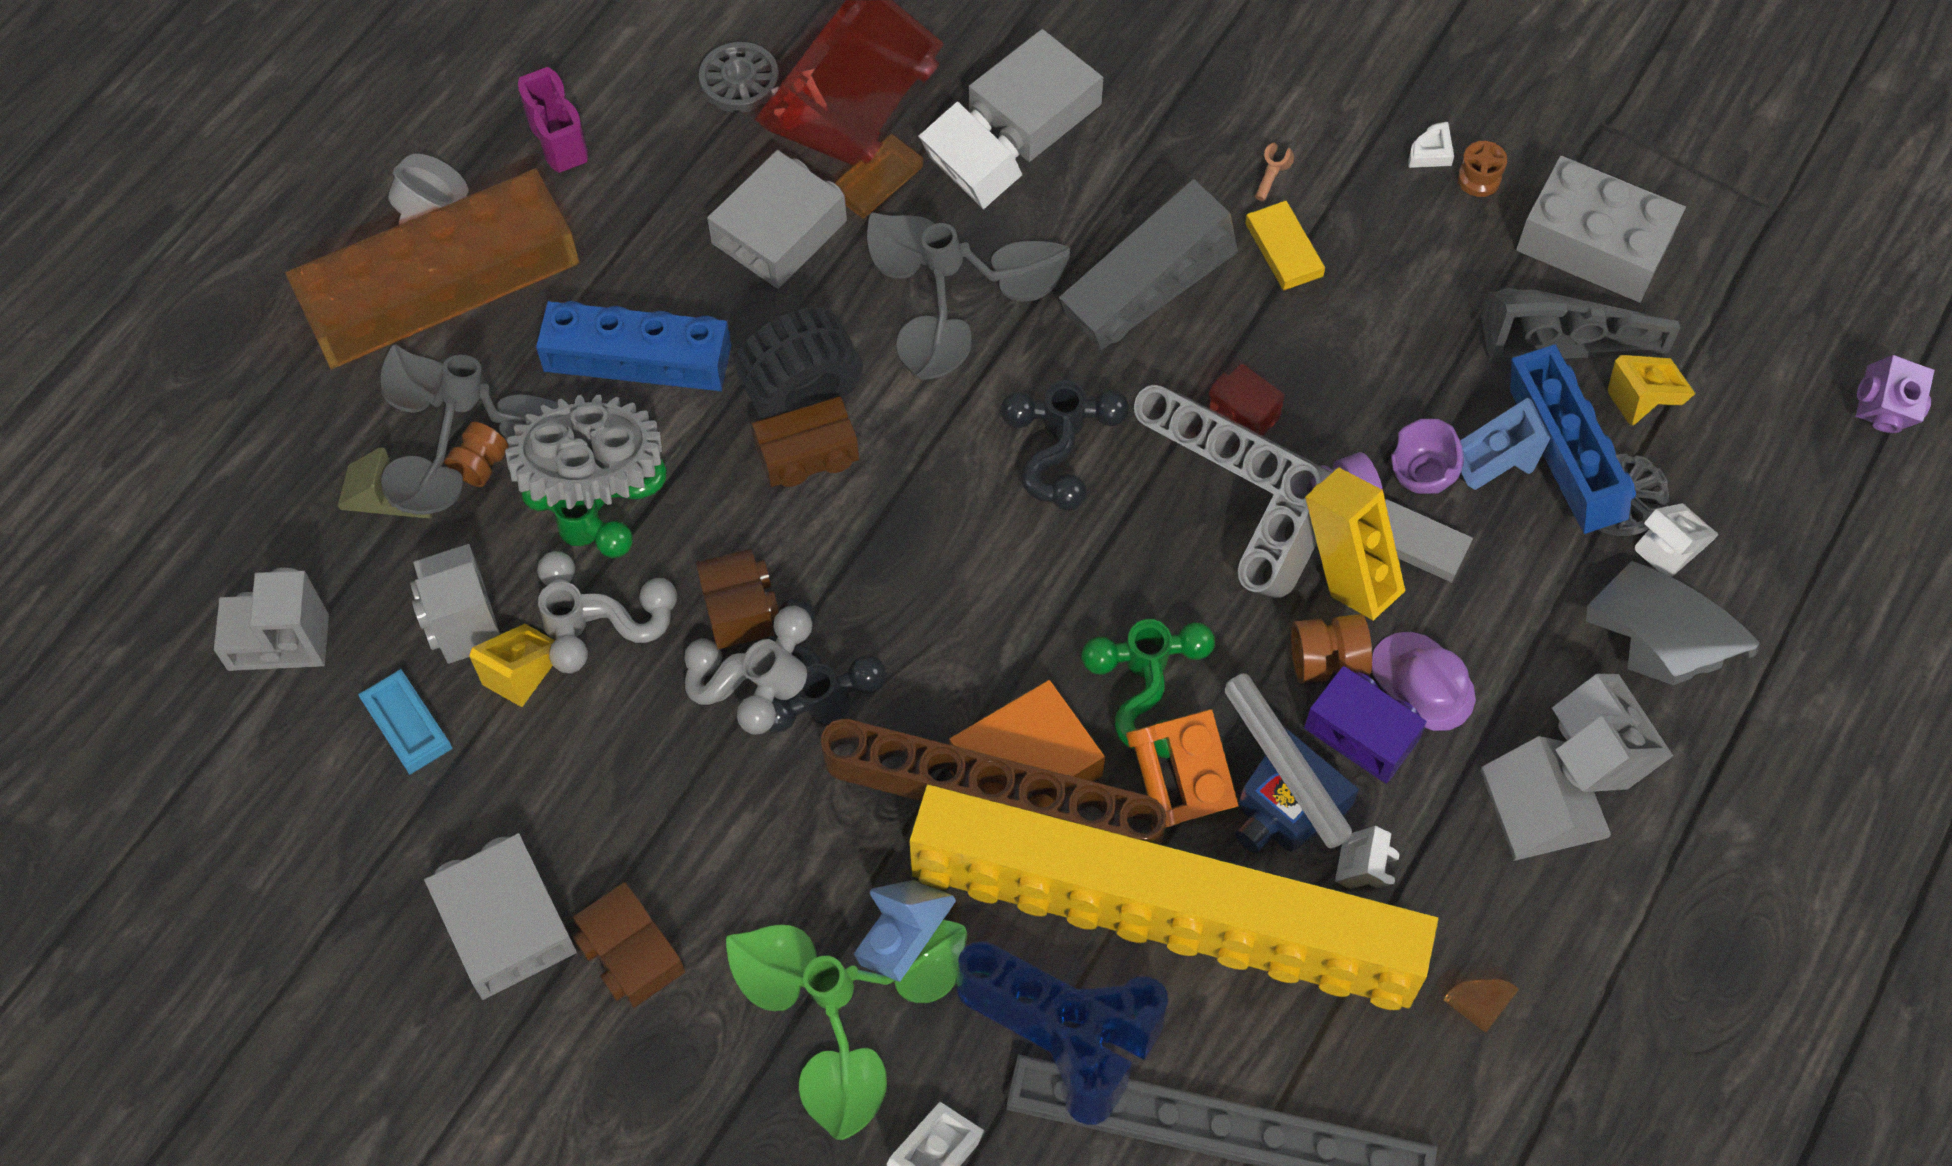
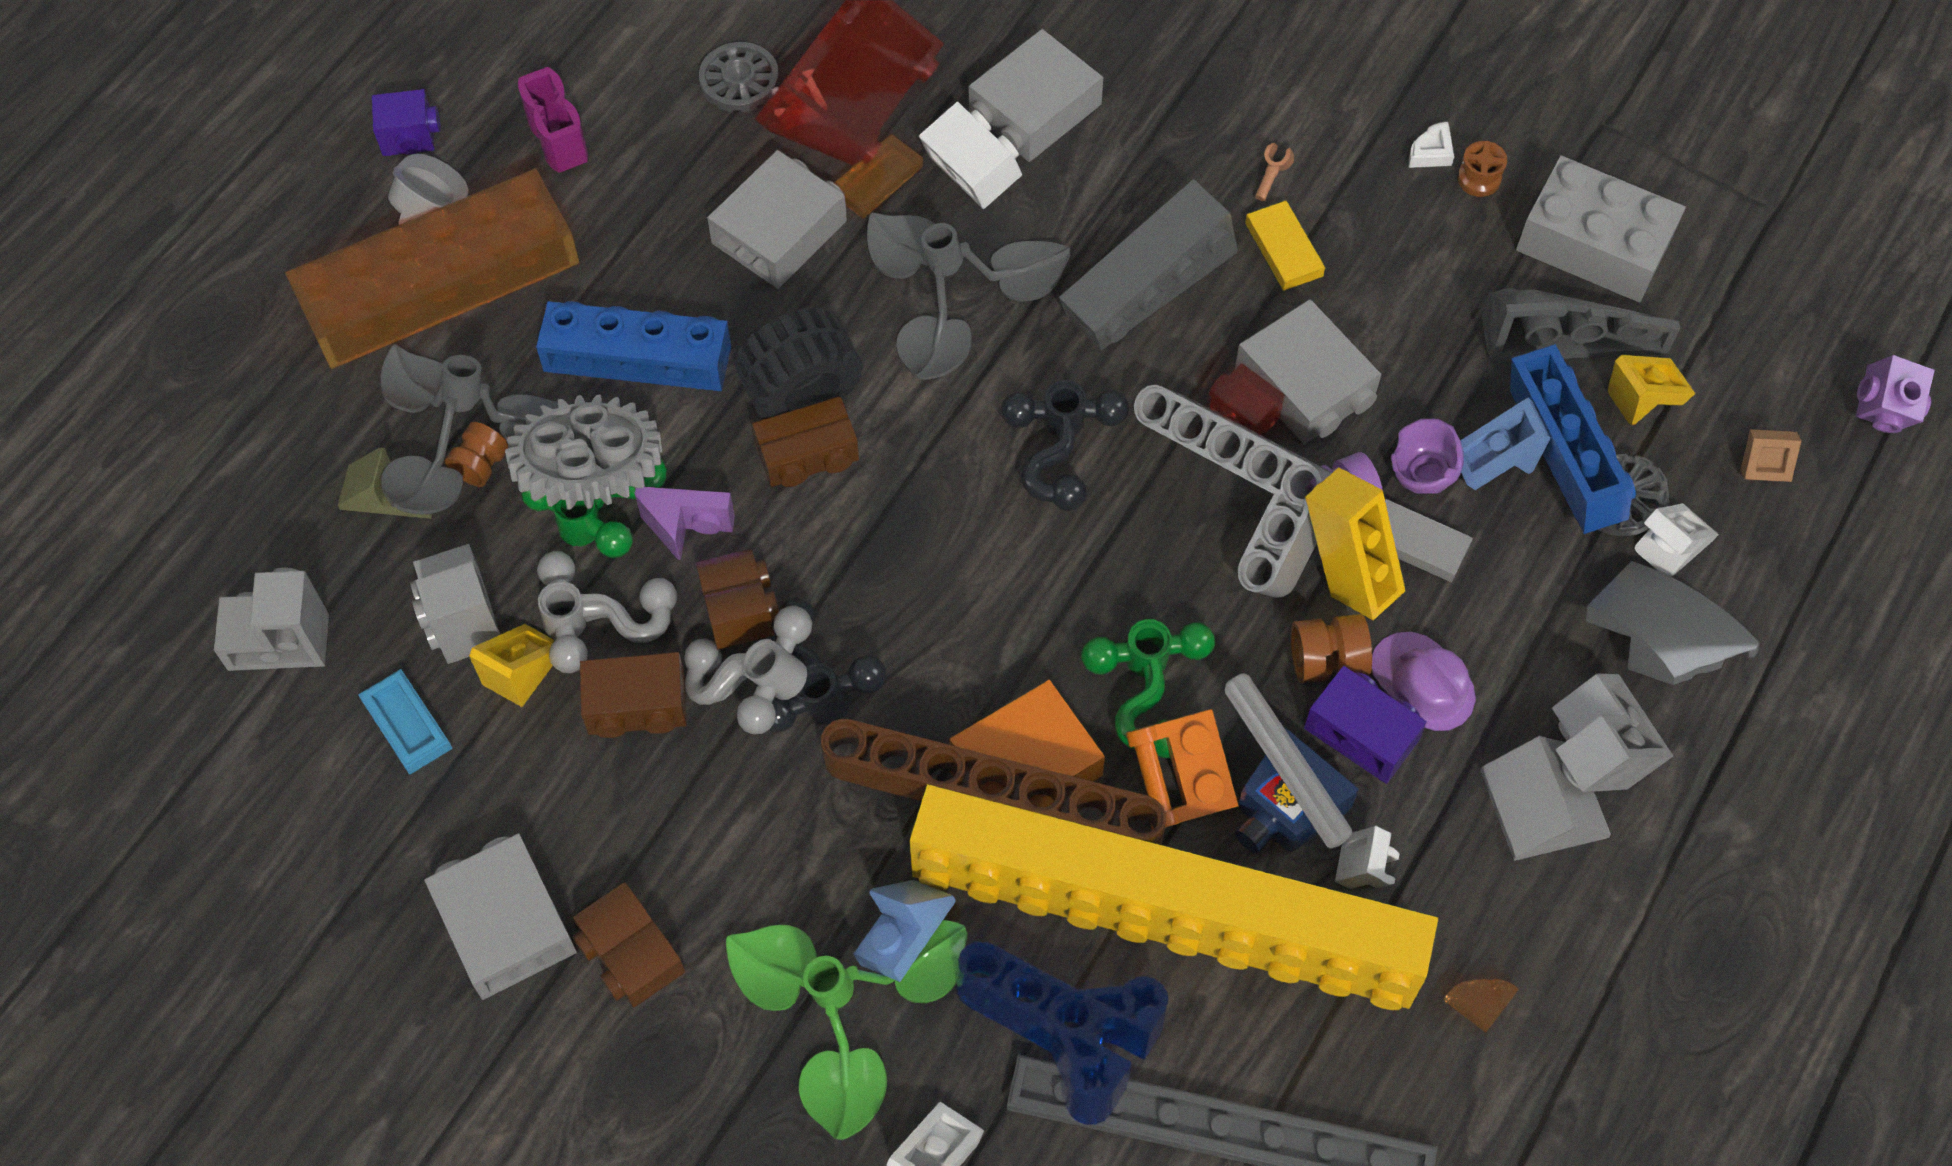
none -> dark purple brick [372,89,441,156]
none -> reddish brown brick [580,652,687,738]
none -> medium lavender slope [635,487,735,560]
none -> light grey brick [1235,299,1381,445]
none -> medium nougat tile [1741,429,1802,482]

